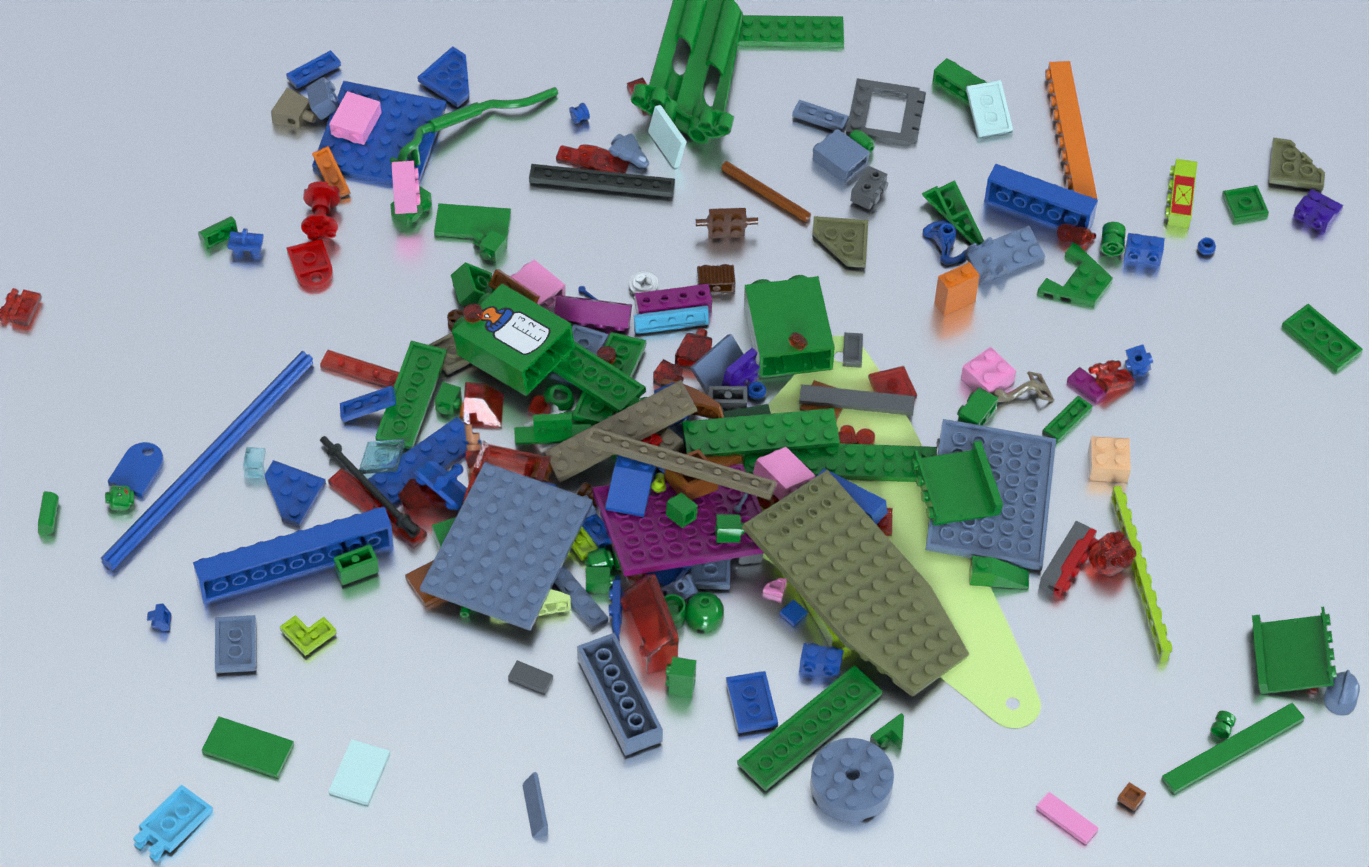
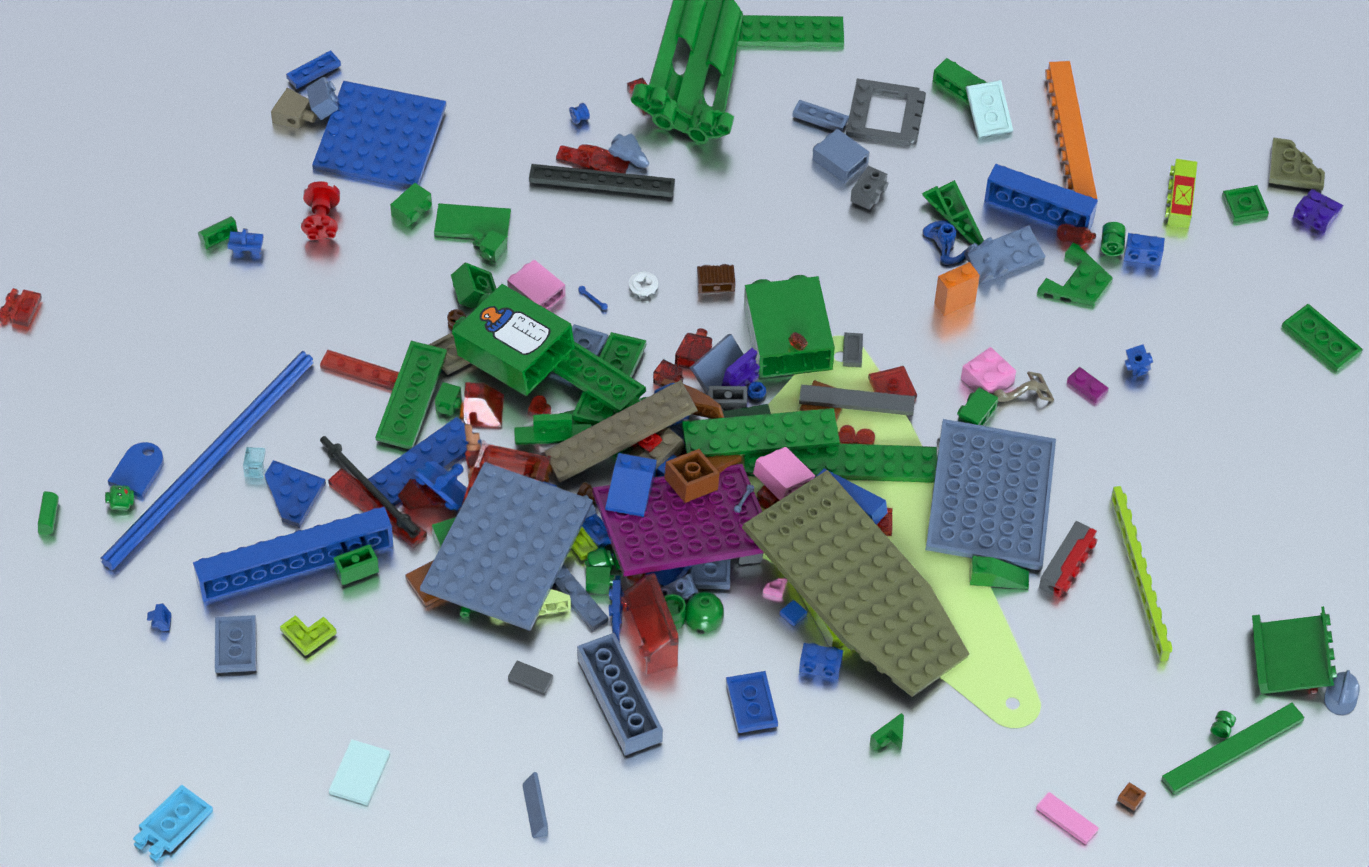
green tile [202,716,294,778] -> none
red tile [286,239,333,290] -> none
orange tile [312,146,351,198] -> none
bright pink brick [329,91,382,145] -> none
blue plate [340,386,396,422] -> none
clear light blue plate [359,439,405,474] -> none
green piece [390,87,558,166] -> none
bright pink brick [392,161,420,214] -> none
blue plate [417,46,469,107] -> none
clear red tile [463,304,483,323] -> none
dark orange tile [488,269,540,303] -> none
green piece [544,384,574,411] -> none
magenta brick [554,295,632,331] -> none
dark tan plate [585,427,777,500] -> none
clear red tile [597,346,616,364] -> none
medium azure tile [633,306,709,334] -> none
magenta brick [635,284,712,314] -> none
light aqua tile [648,105,687,168] -> none
lime arm [651,473,666,493] -> none
green brick [665,657,697,698] -> none
green brick [666,492,698,528] -> none
reddish brown plate [696,208,758,238] -> none
green brick [715,515,745,543] -> none
dark orange axle [721,161,811,222] -> none
green plate [737,665,883,791] -> none
sand blue brick [810,738,894,822] -> none
olive plate [812,216,868,268] -> none
green brick [849,129,875,154] -> none
green panel [910,441,1003,526] -> none
green tile [1042,396,1093,444] -> none
clear red plate [1088,360,1136,393] -> none
light nougat brick [1088,436,1131,483] -> none
clear red brick [1089,531,1137,577] -> none
blue plate [1197,237,1216,255] -> none

